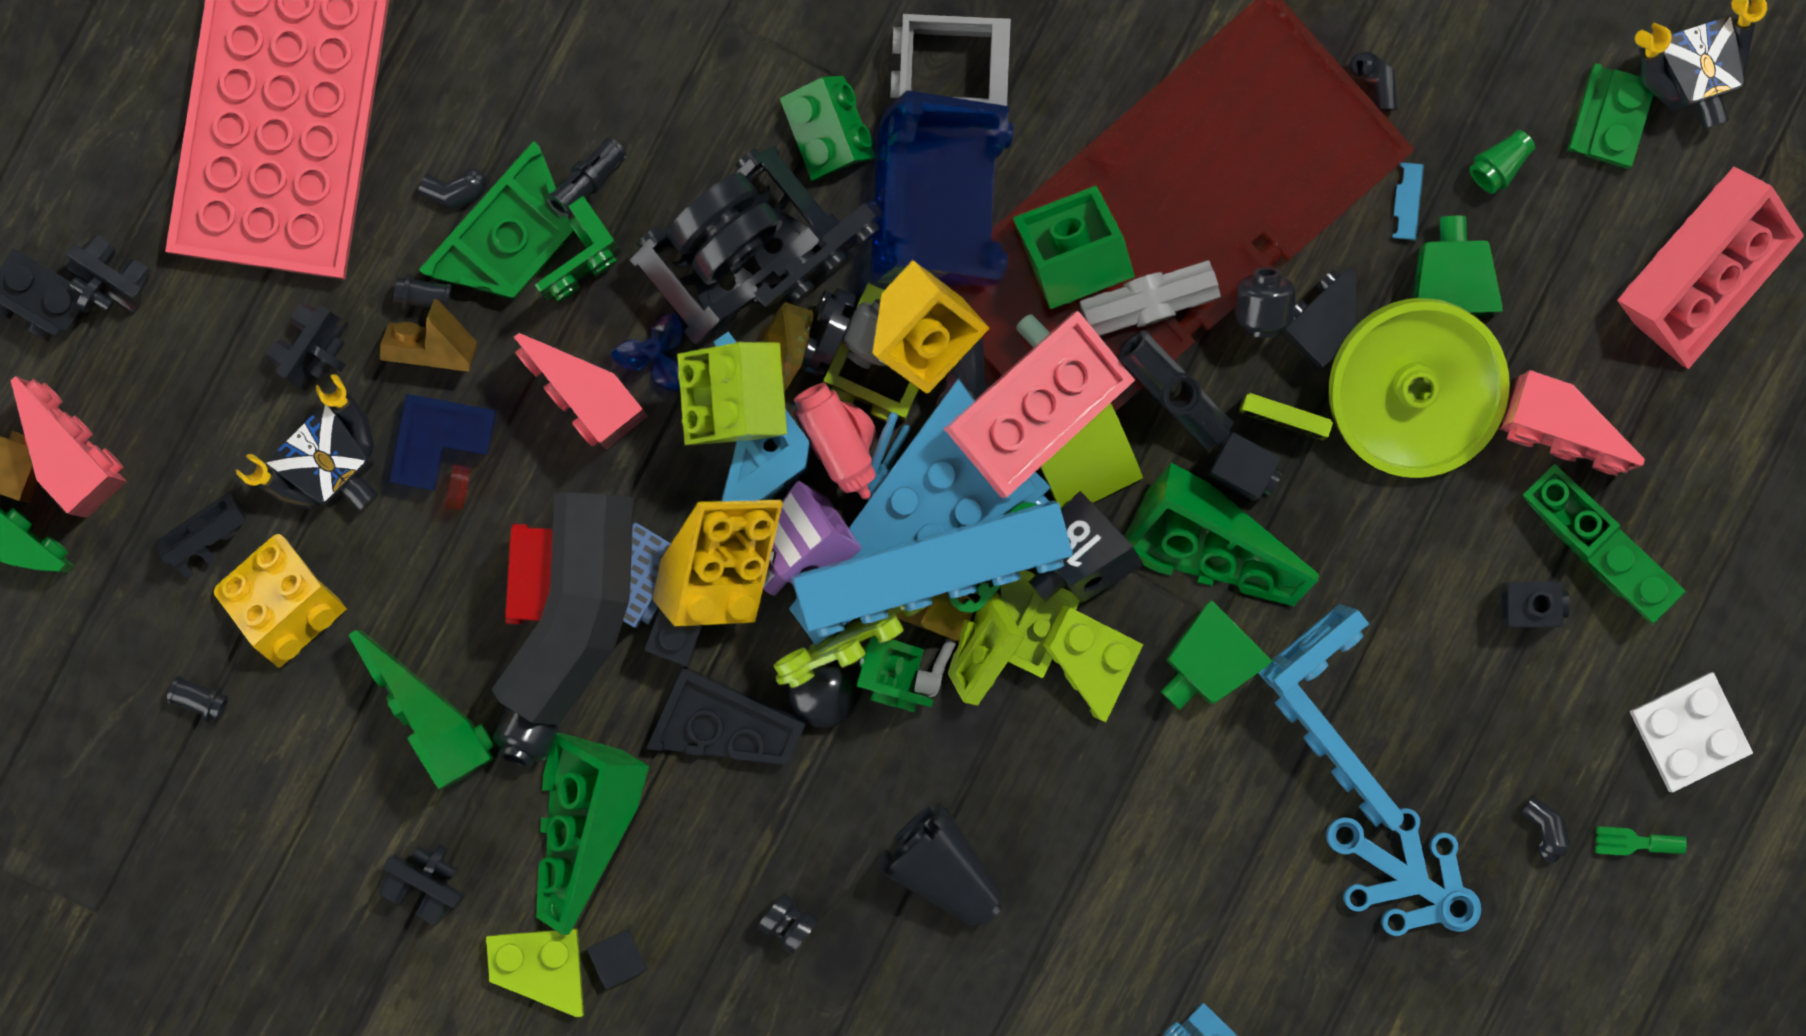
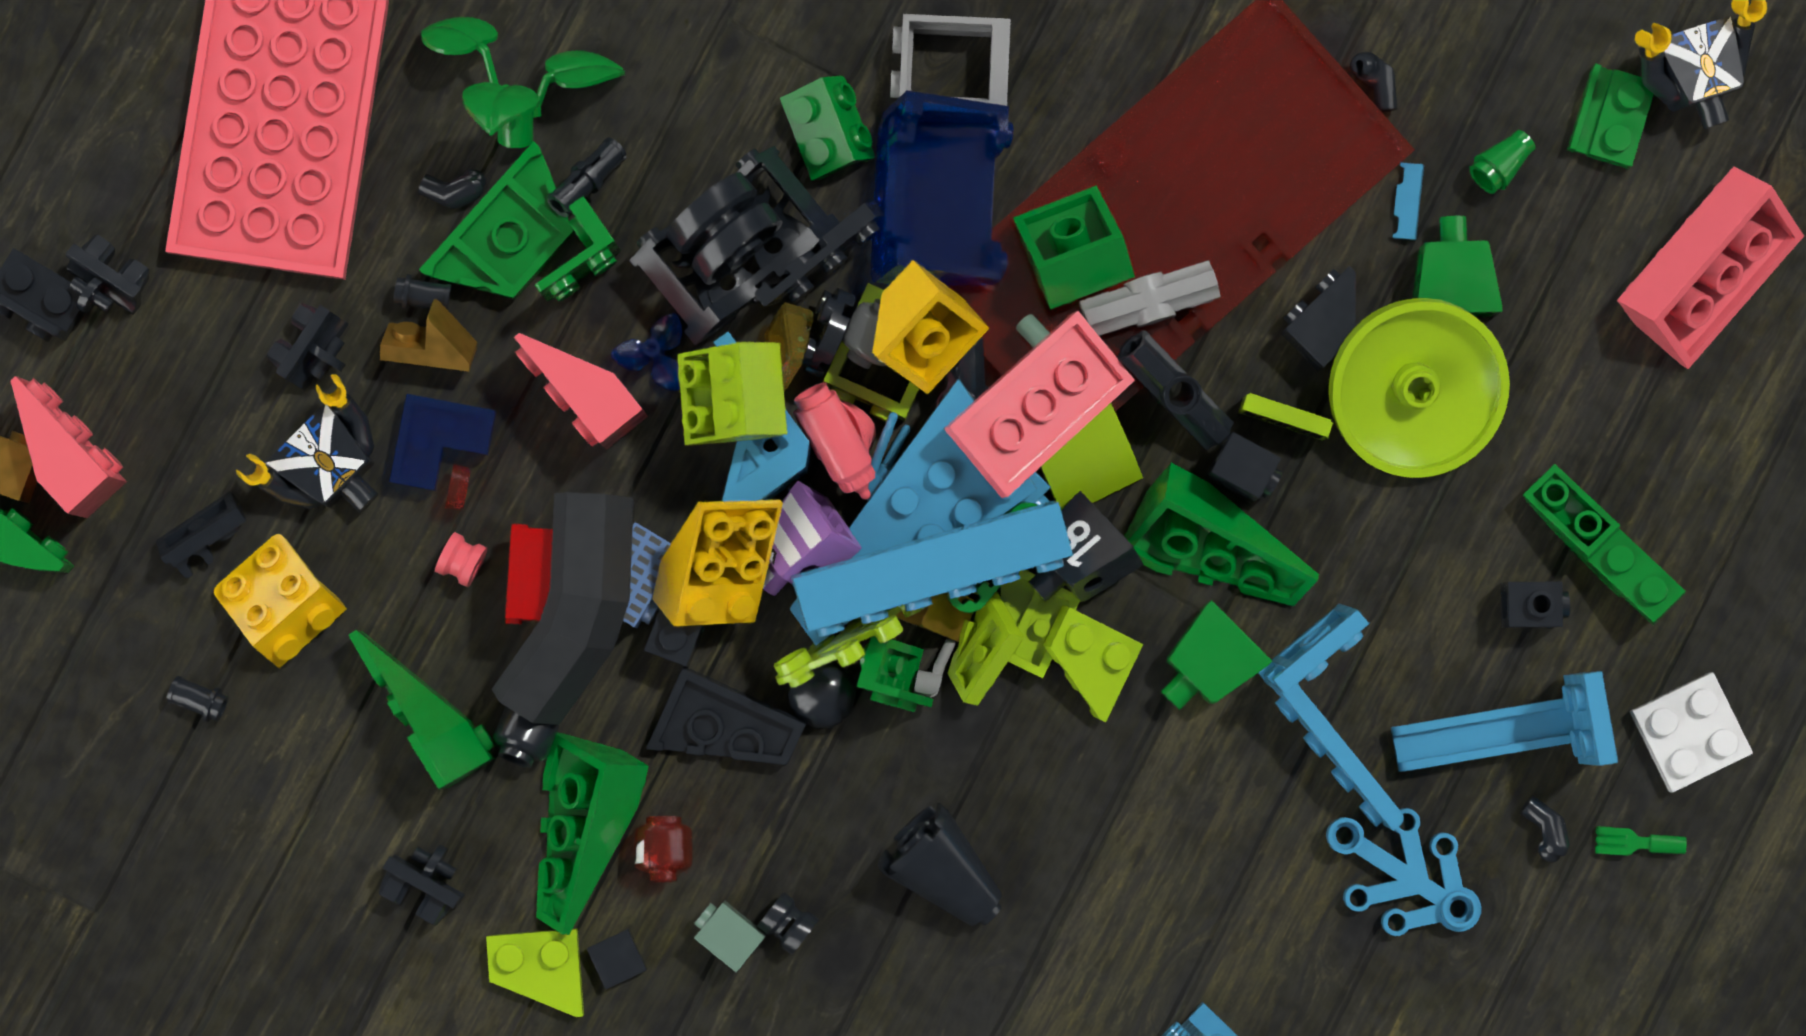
black head [1235,267,1295,338] -> none
coral slope [1498,370,1645,476] -> none
none -> green plant [421,17,625,148]
none -> coral wheel [435,532,488,587]
none -> clear red head [634,816,693,882]
none -> sand green brick [694,900,766,972]
none -> dark azure bracket [1391,671,1618,772]

